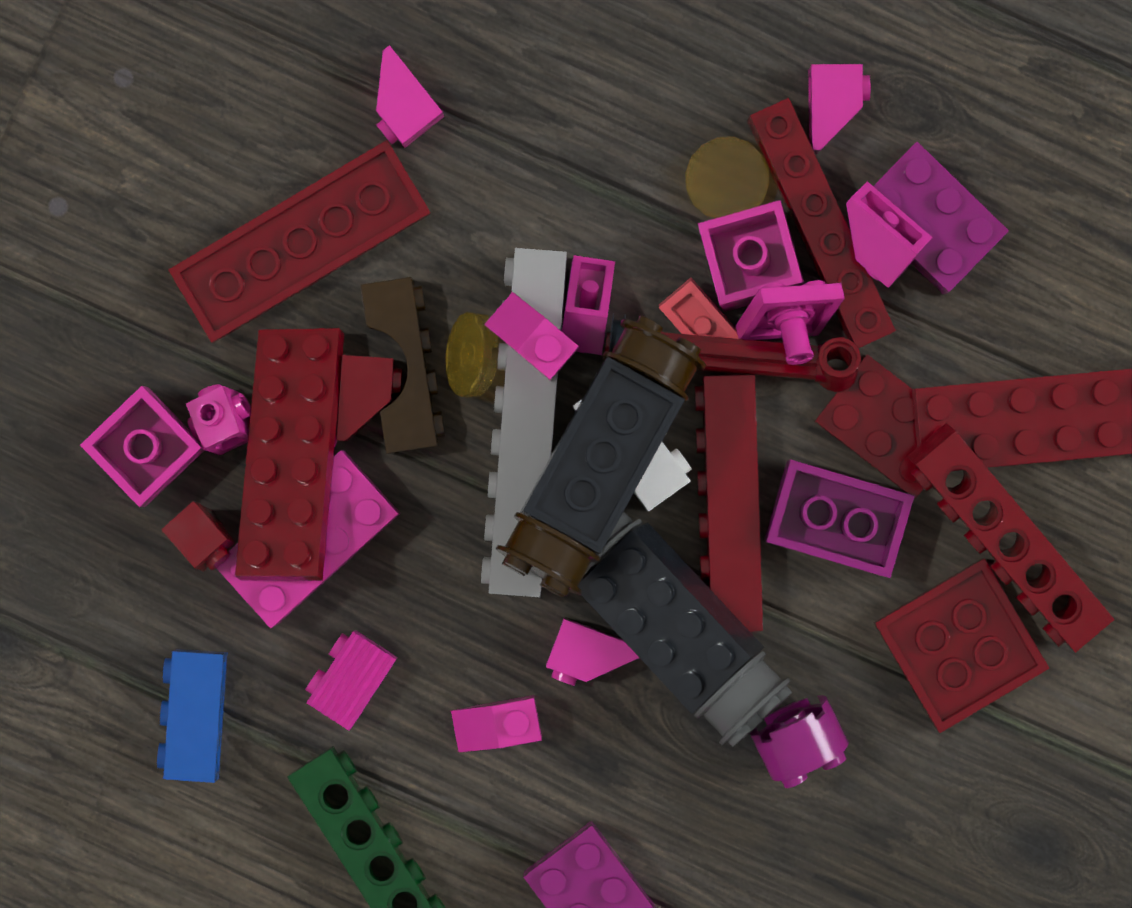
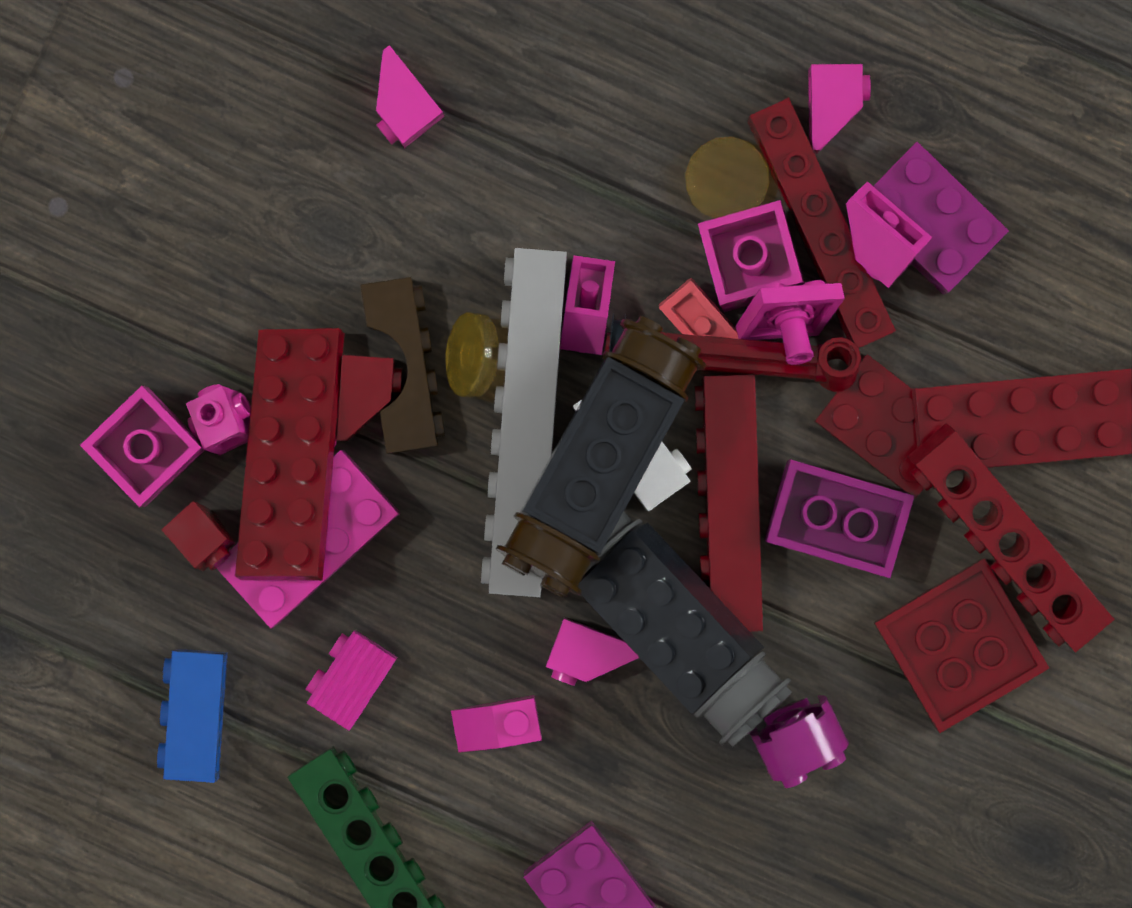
dark red plate [168,140,431,343] -> none
dark pink slope [484,292,579,381] -> none

